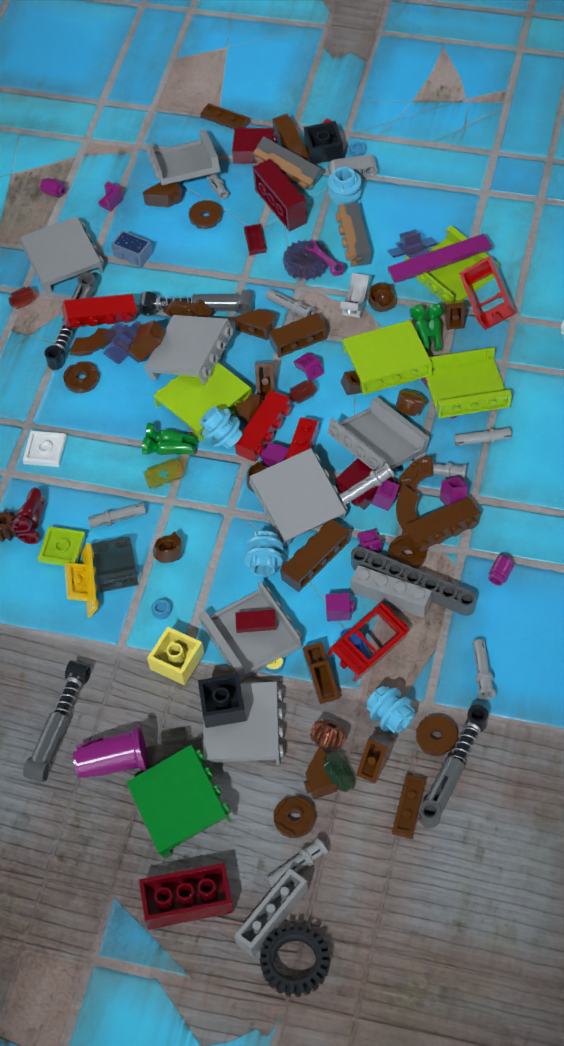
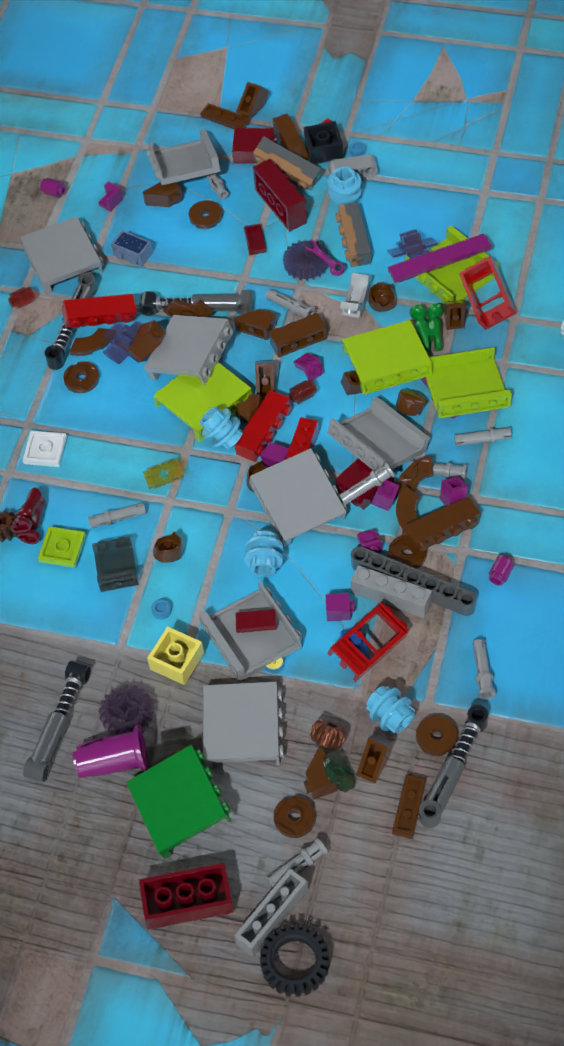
yellow bracket [64,543,99,617] -> none
green piece [142,422,198,455] -> none
black brick [198,673,246,728] -> none
reddish brown brick [280,519,350,592] -> none
reddish brown slope [302,642,340,704] -> none
none -> clear purple gear [99,684,154,735]
none -> reddish brown slope [236,82,269,117]

